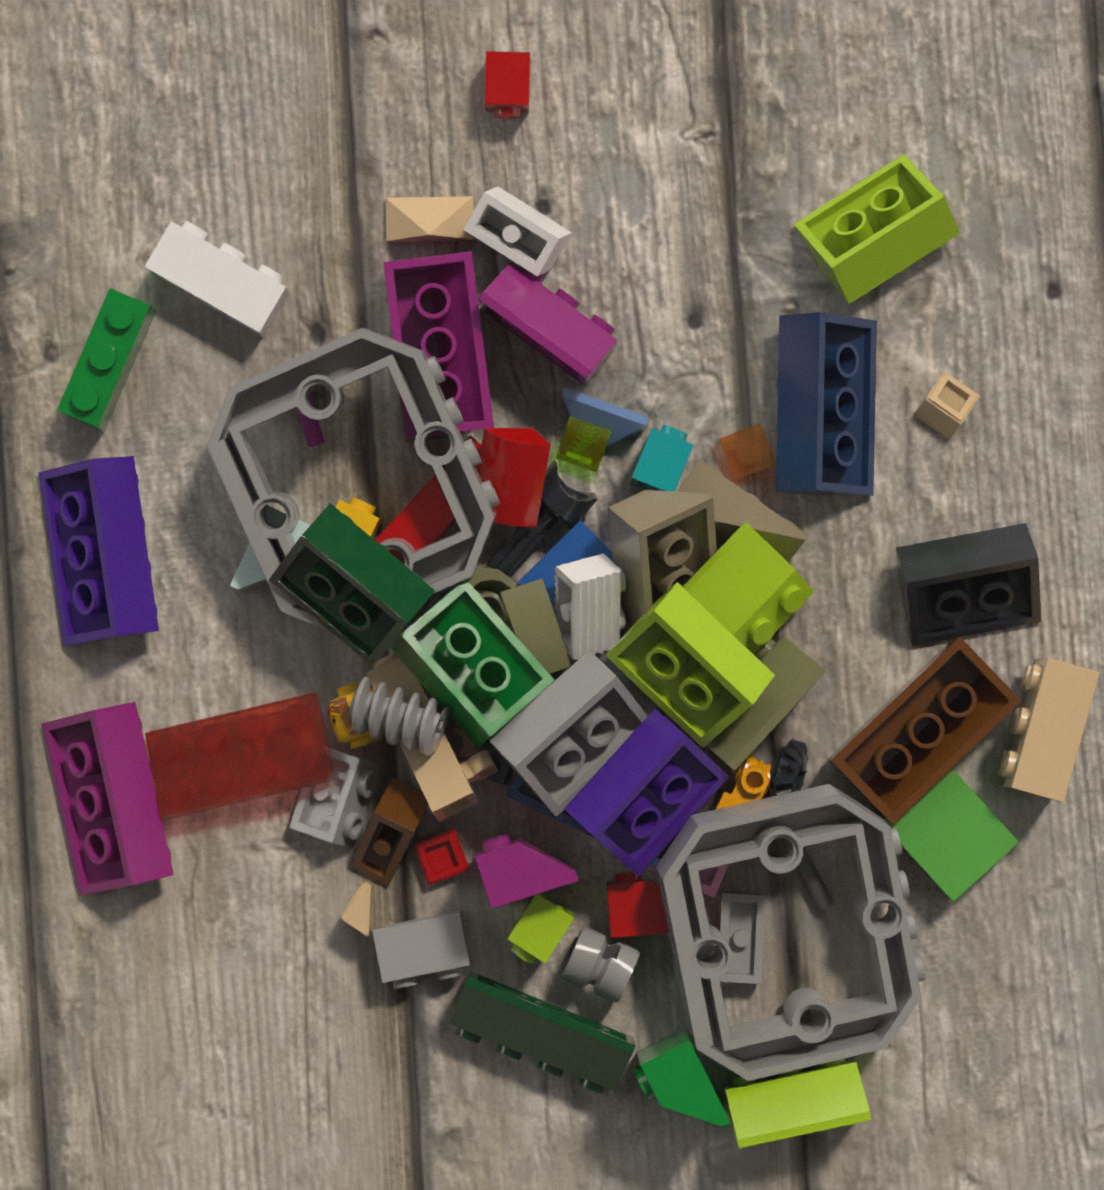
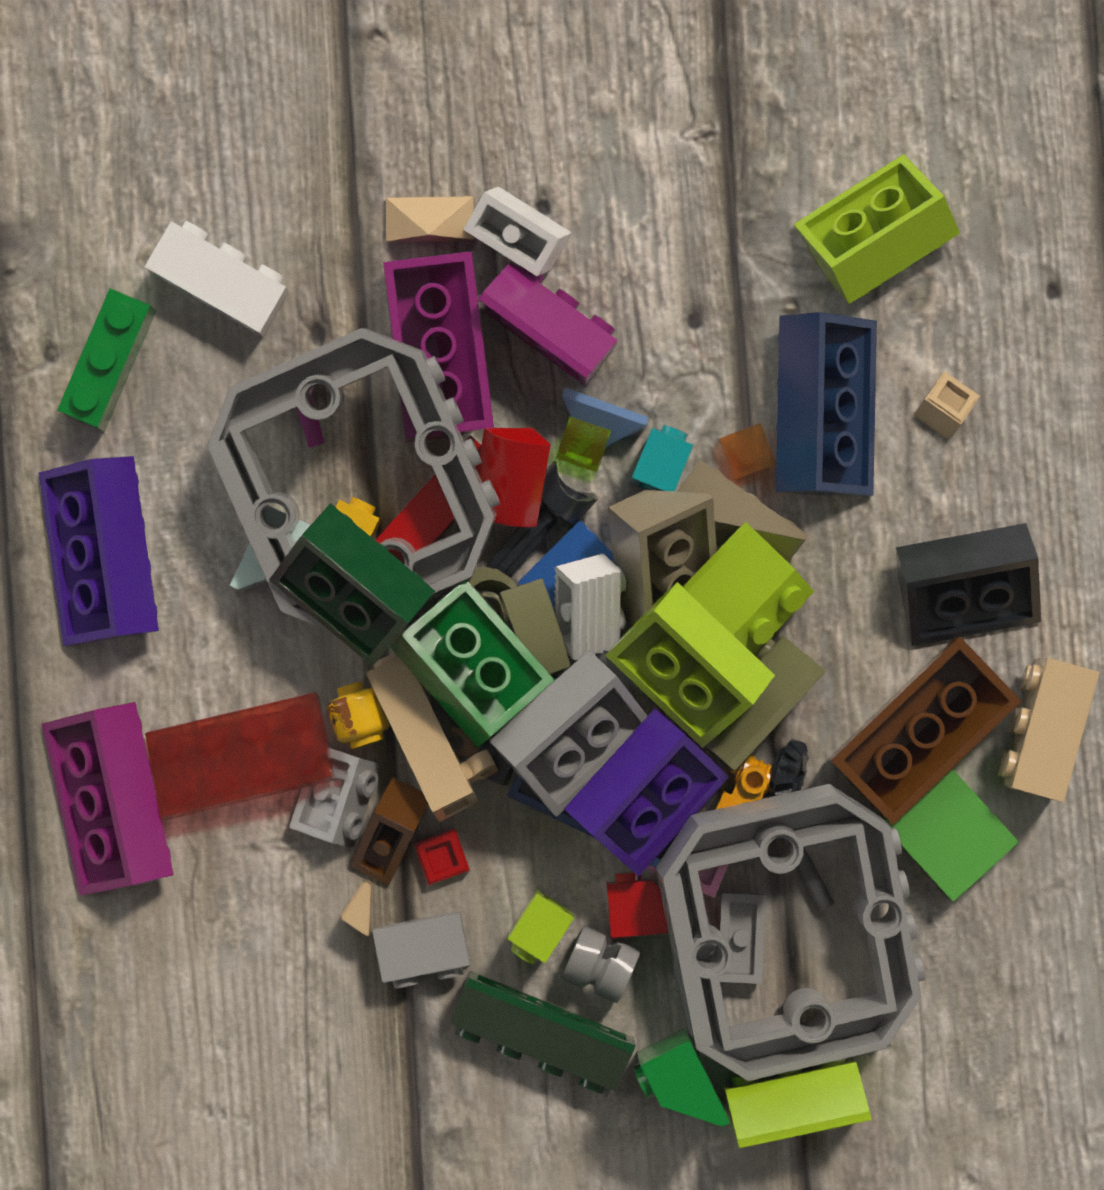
light grey piece [349,676,449,756] -> none
magenta slope [475,833,579,908] -> none
red brick [485,51,531,119] -> none

